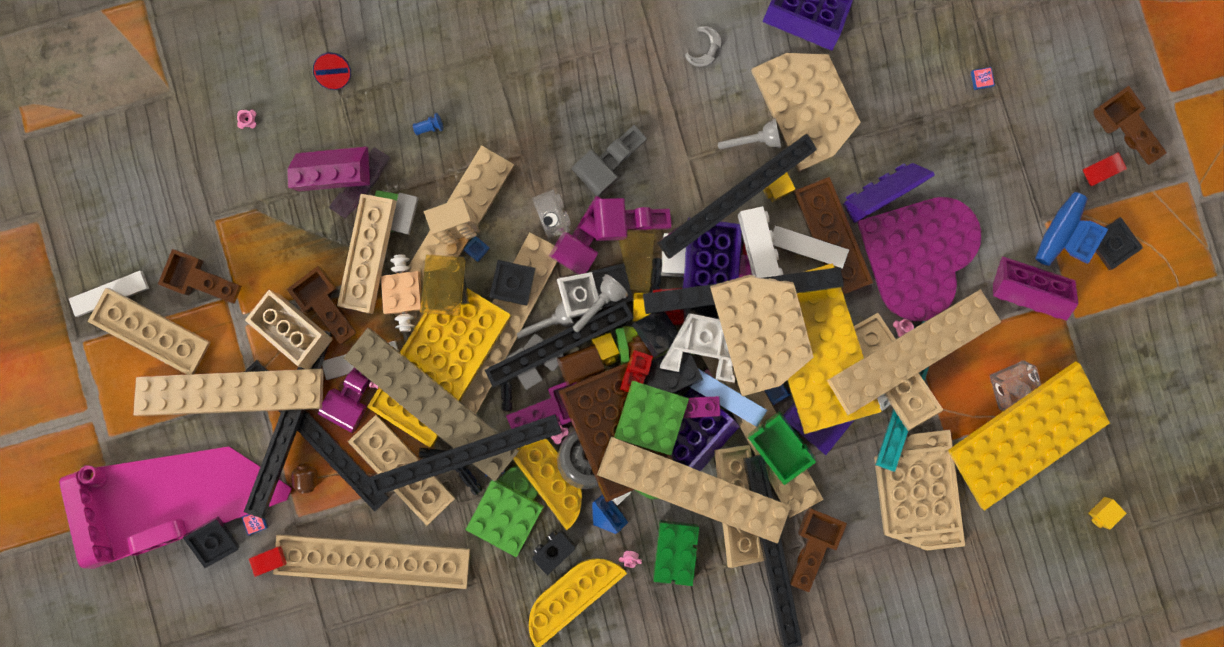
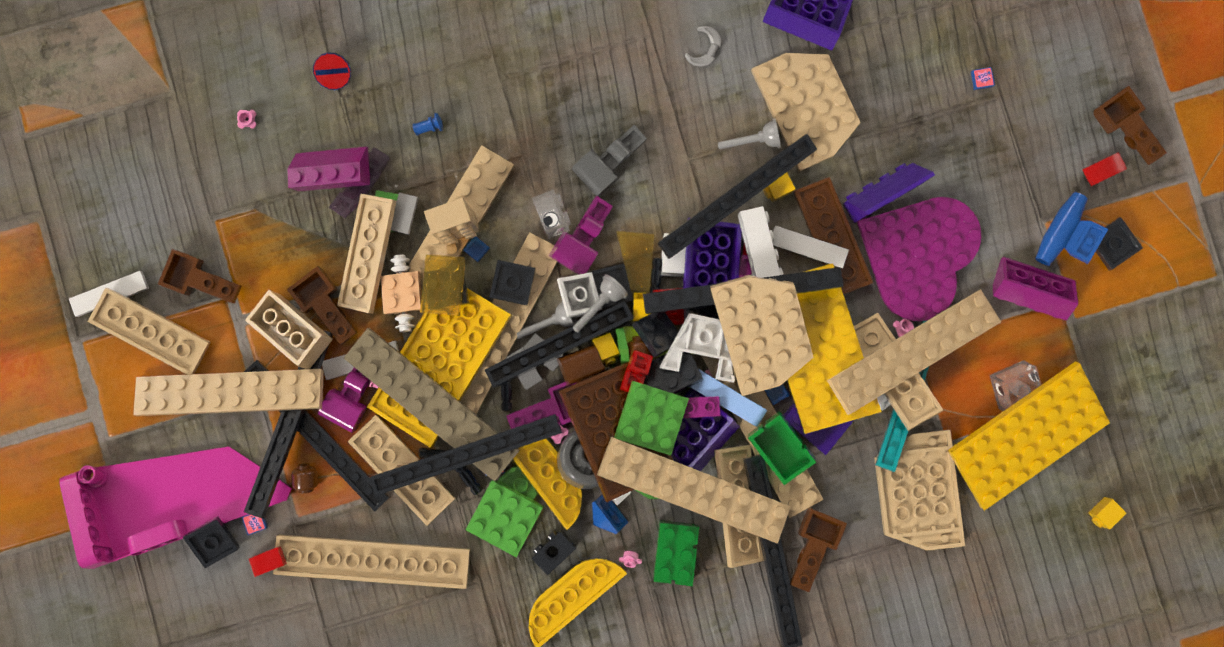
magenta plate [593,198,671,241] -> none

